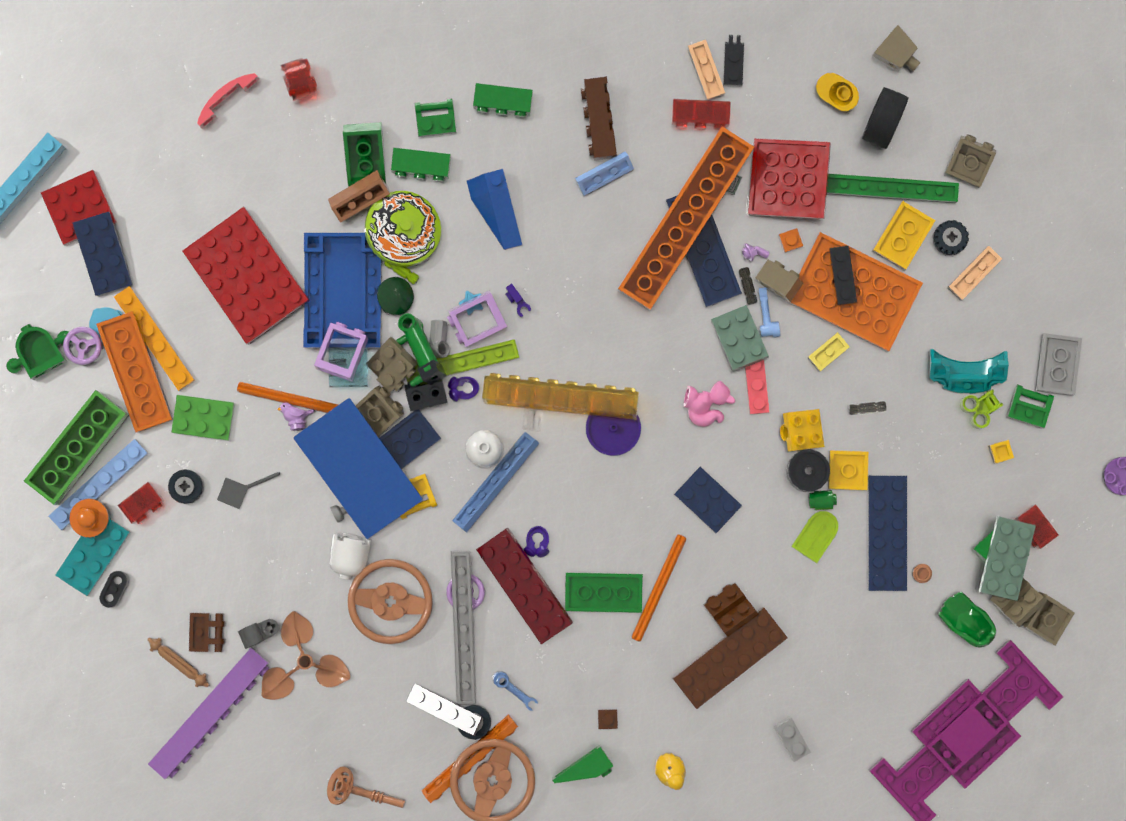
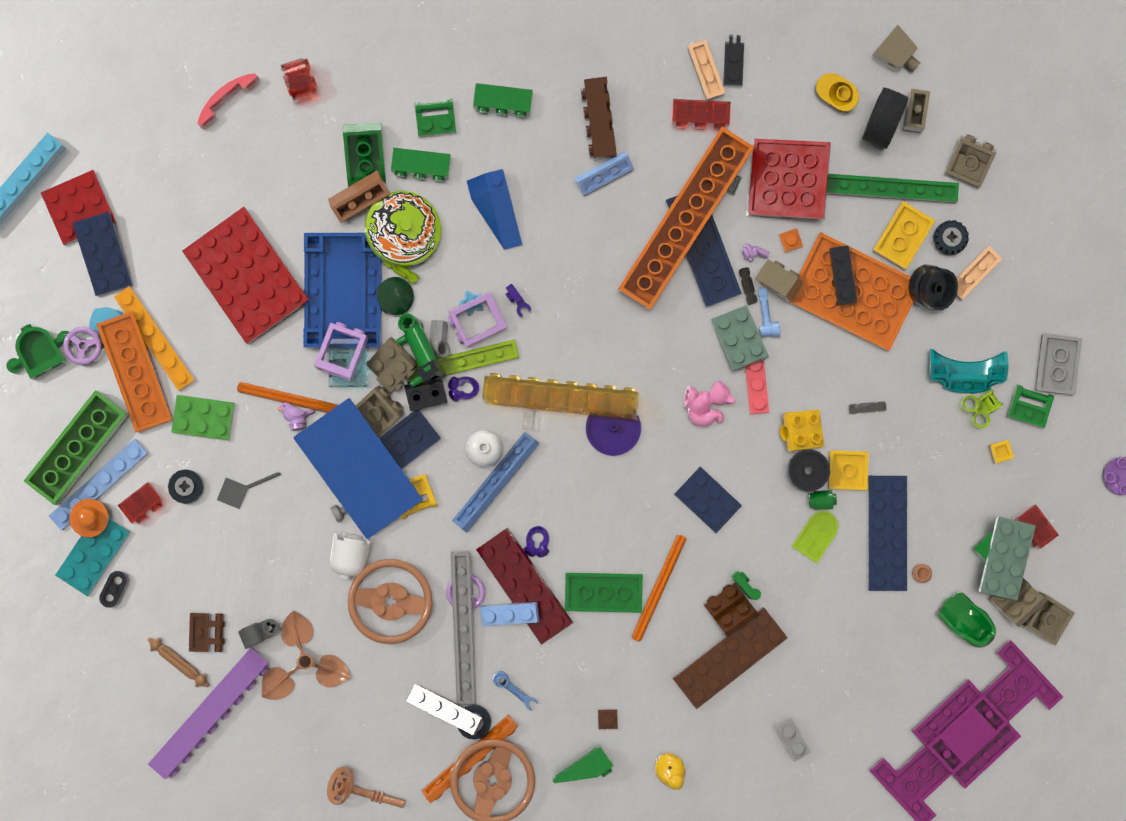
light yellow plate [808,332,850,371] -> none
none -> light blue plate [480,602,539,626]
none -> green plate [730,571,761,600]
none -> dark tan brick [903,88,930,132]
none -> black wheel [908,264,958,310]

